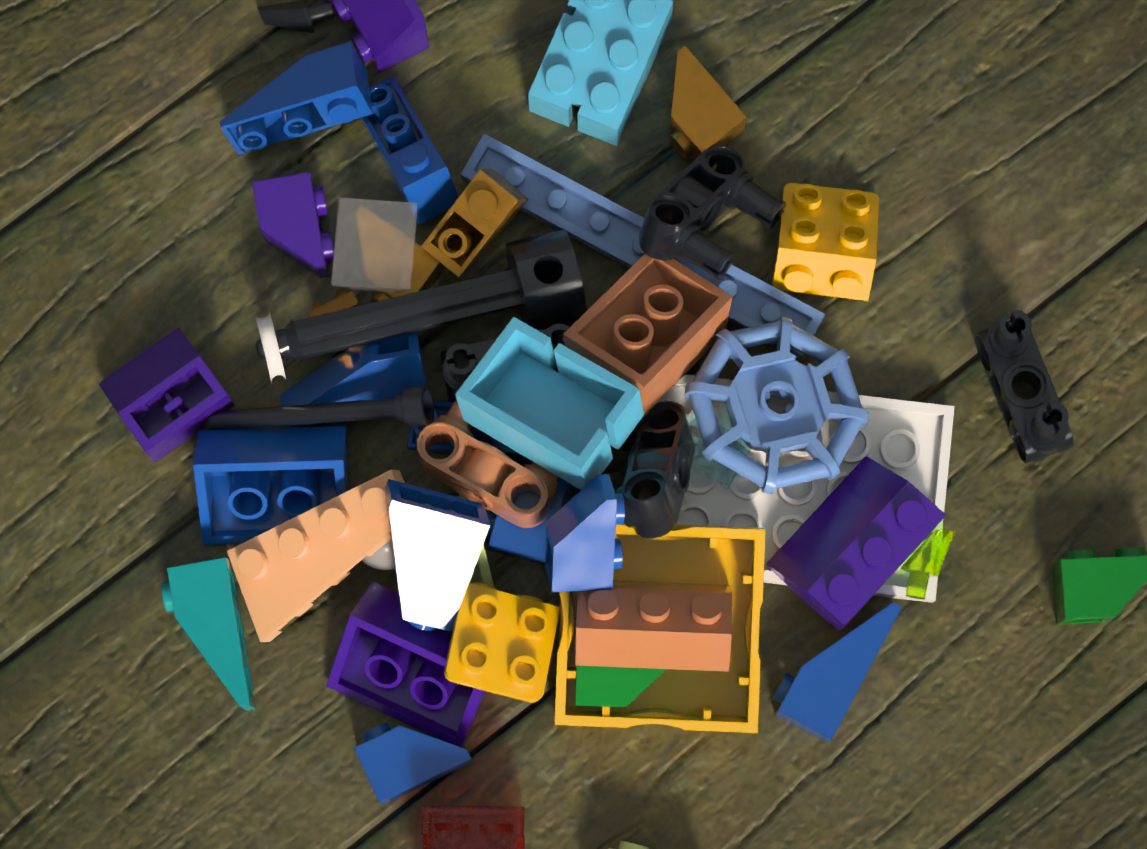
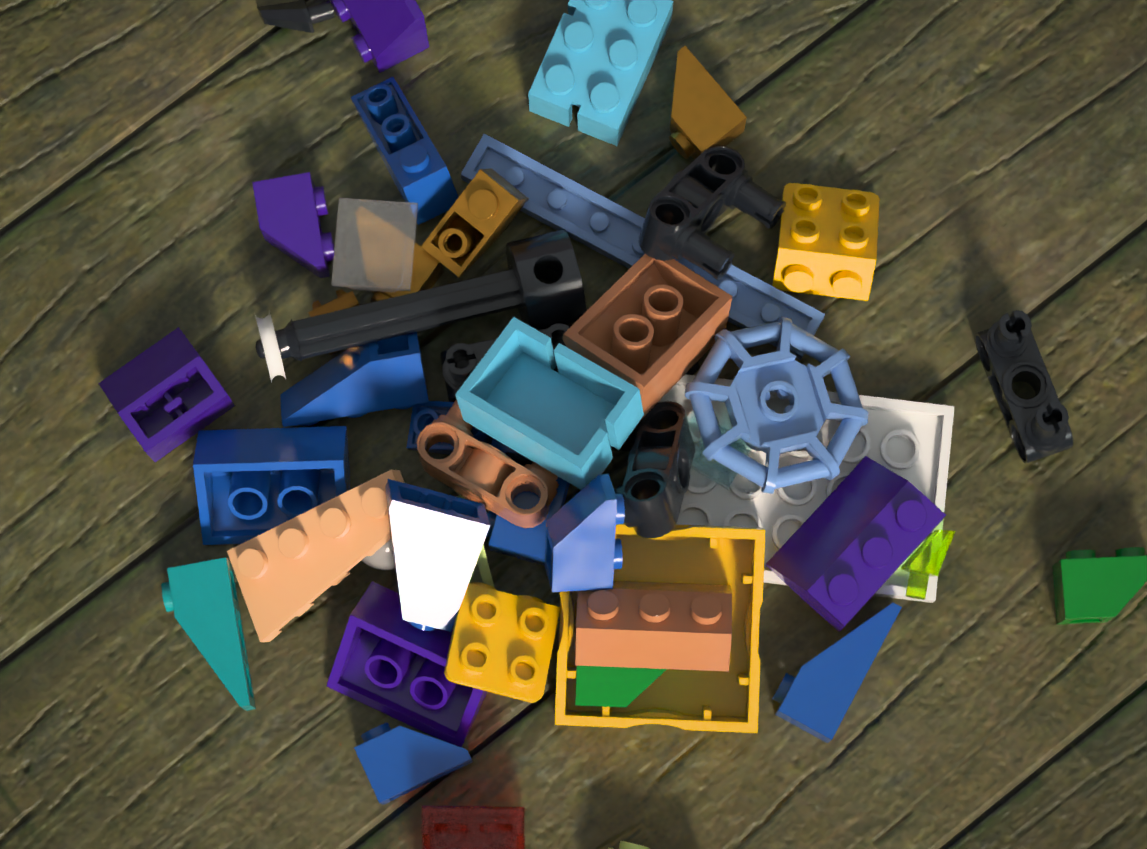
black piece [204,385,434,430] -> none
blue slope [220,41,373,155] -> none

